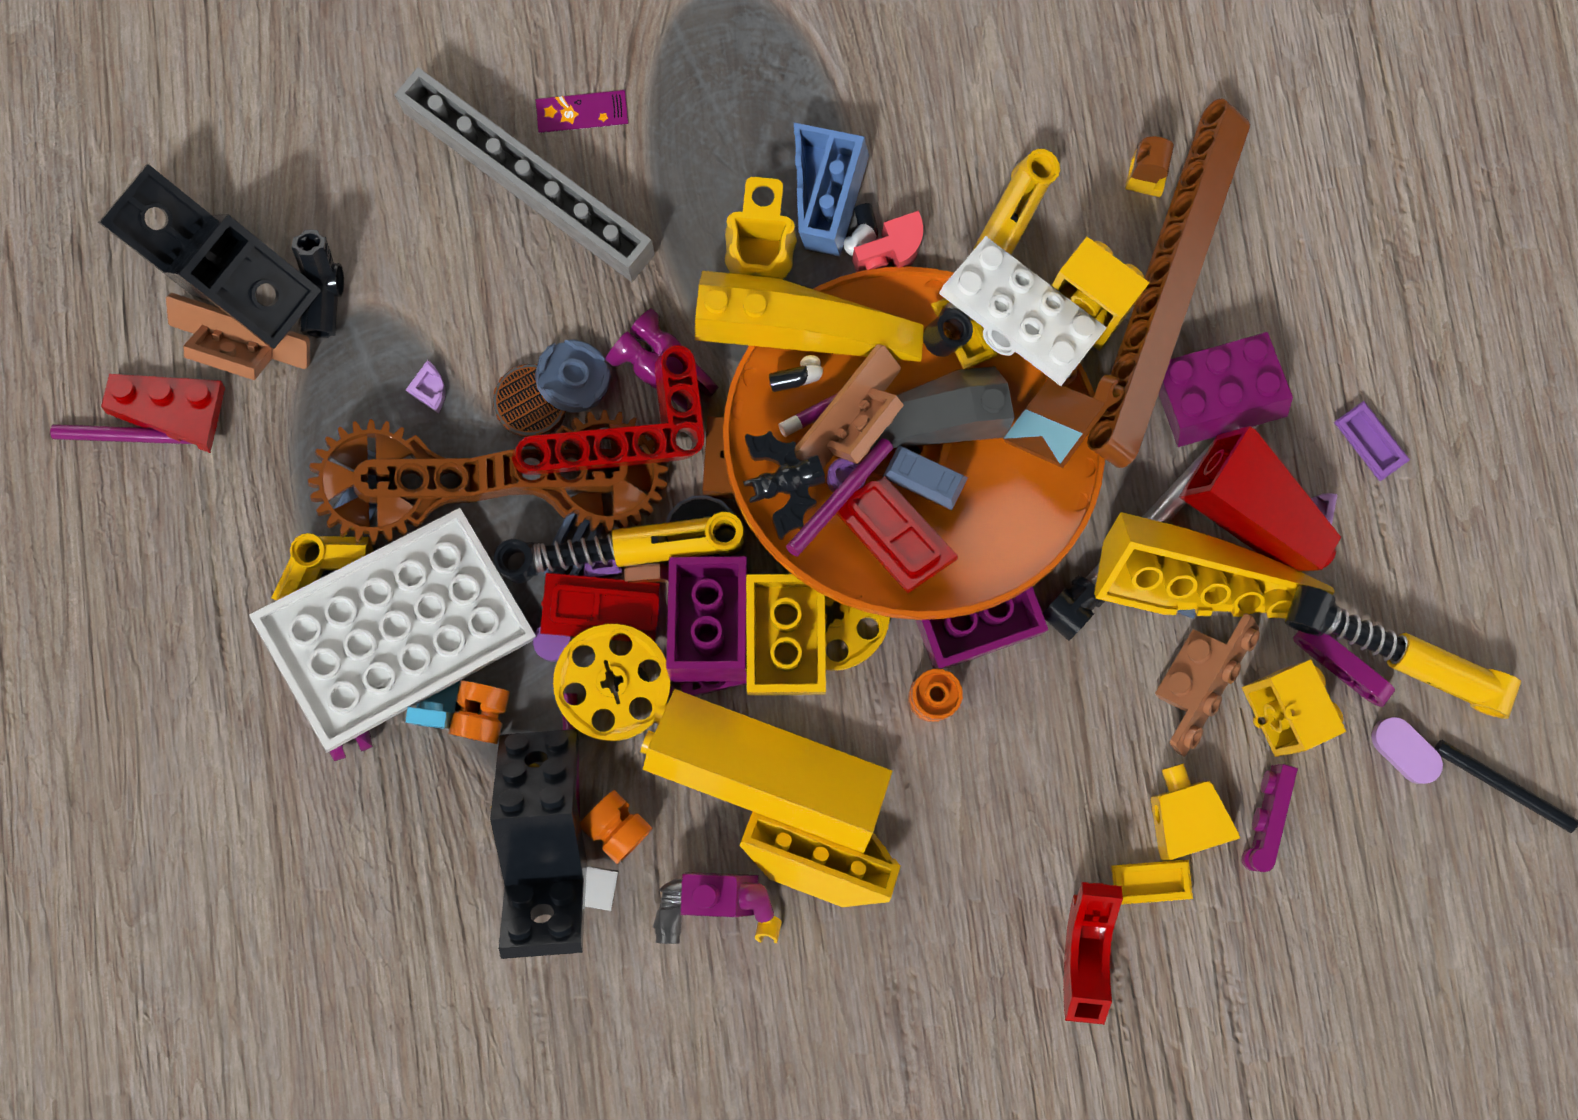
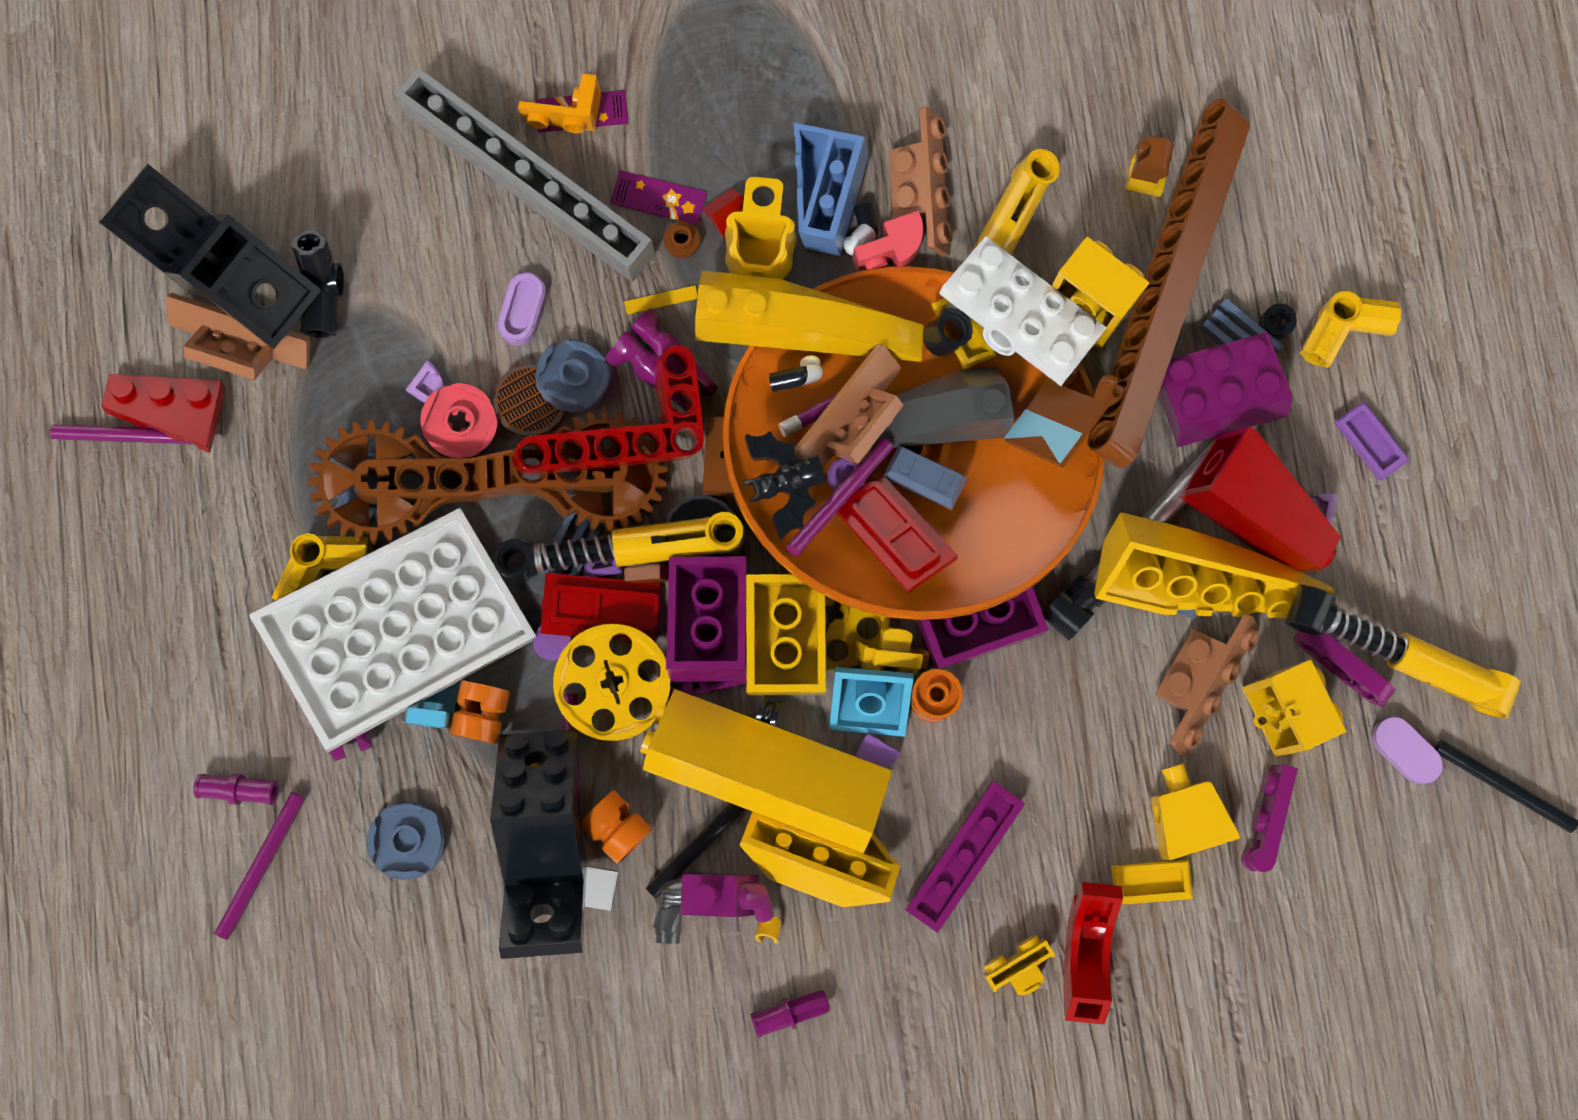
none -> magenta pin [193,773,279,805]
none -> magenta bar [214,792,305,940]
none -> sand blue tile [366,801,447,880]
none -> coral plate [420,383,497,458]
none -> lavender tile [497,272,547,346]
none -> light orange bracket [518,73,602,133]
none -> magenta sticker [610,170,707,225]
none -> yellow piece [624,285,698,315]
none -> black bar [646,803,745,899]
none -> dark orange plate [663,221,700,258]
none -> red slope [702,188,744,239]
none -> magenta axle [750,990,830,1038]
none -> black bush [756,695,783,726]
none -> medium azure slope [829,667,913,737]
none -> yellow piece [854,626,929,675]
none -> medium lavender tile [854,733,901,768]
none -> nougat bracket [889,106,953,256]
none -> magenta plate [904,781,1026,933]
none -> yellow piece [983,934,1055,995]
none -> sand blue tile [1200,298,1284,353]
none -> black bush [1259,303,1297,340]
none -> yellow piece [1299,291,1402,368]

